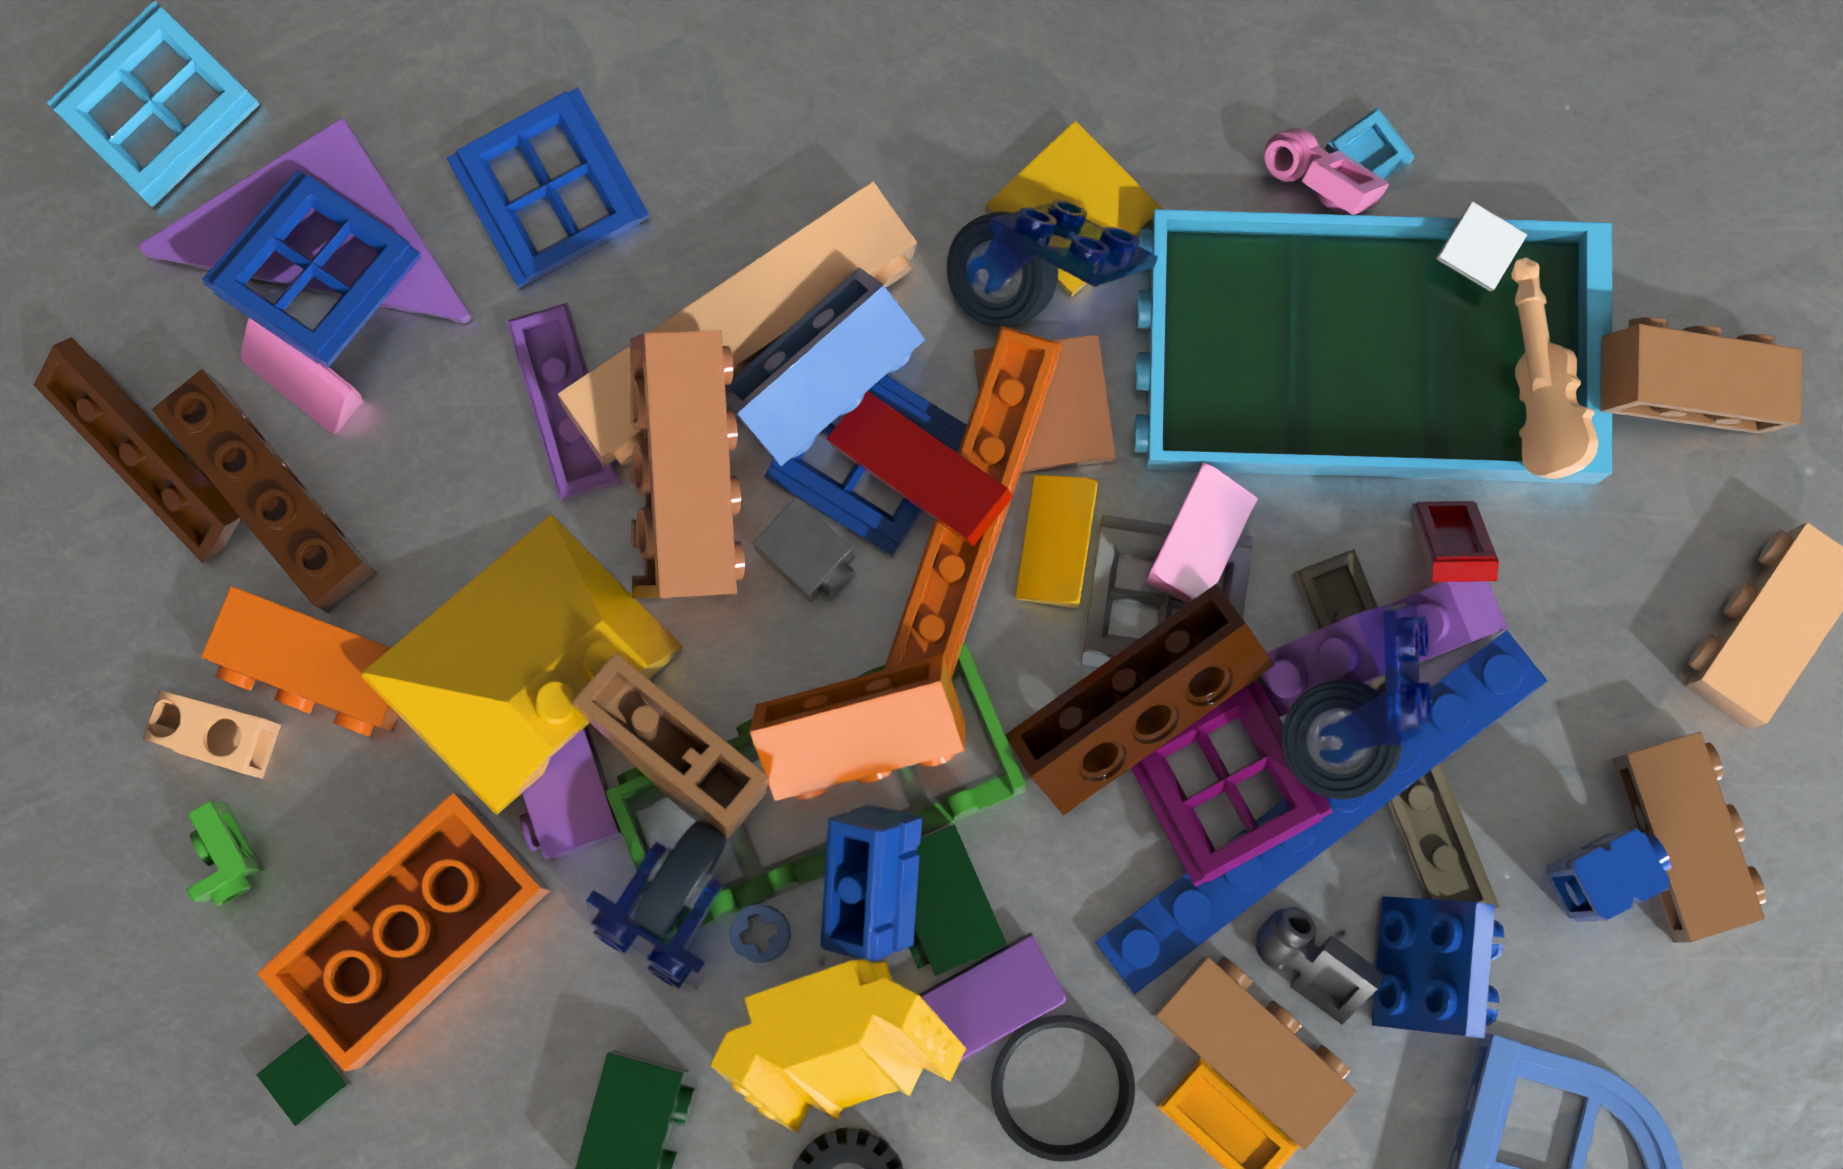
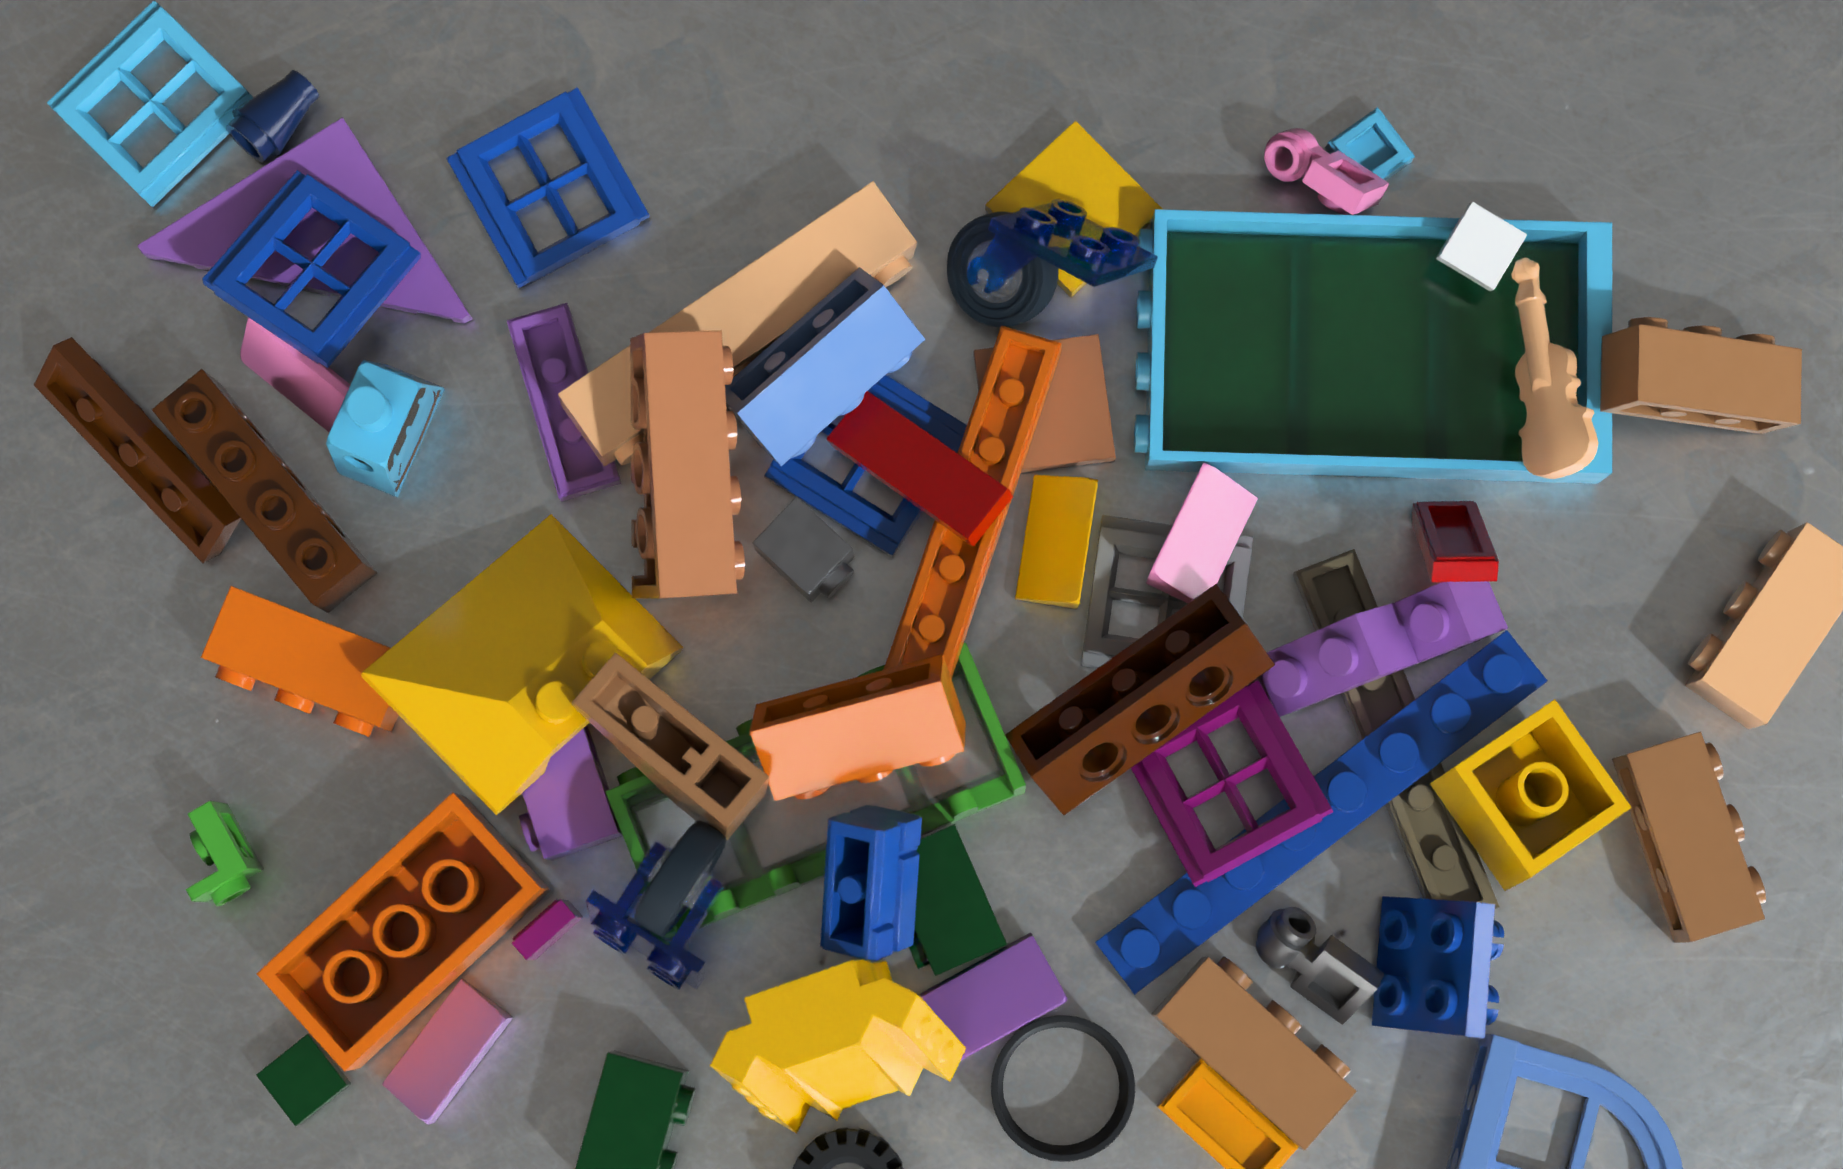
light nougat leg [142,690,281,779] -> none
medium blue bush [729,904,791,963] -> none
plate [1282,602,1432,800] -> none
blue brick [1546,828,1671,922] -> none
none -> dark blue cone [226,70,319,162]
none -> medium azure torso [326,360,445,497]
none -> lavender slope [382,979,513,1125]
none -> magenta tile [512,899,583,960]
none -> yellow brick [1430,699,1632,891]

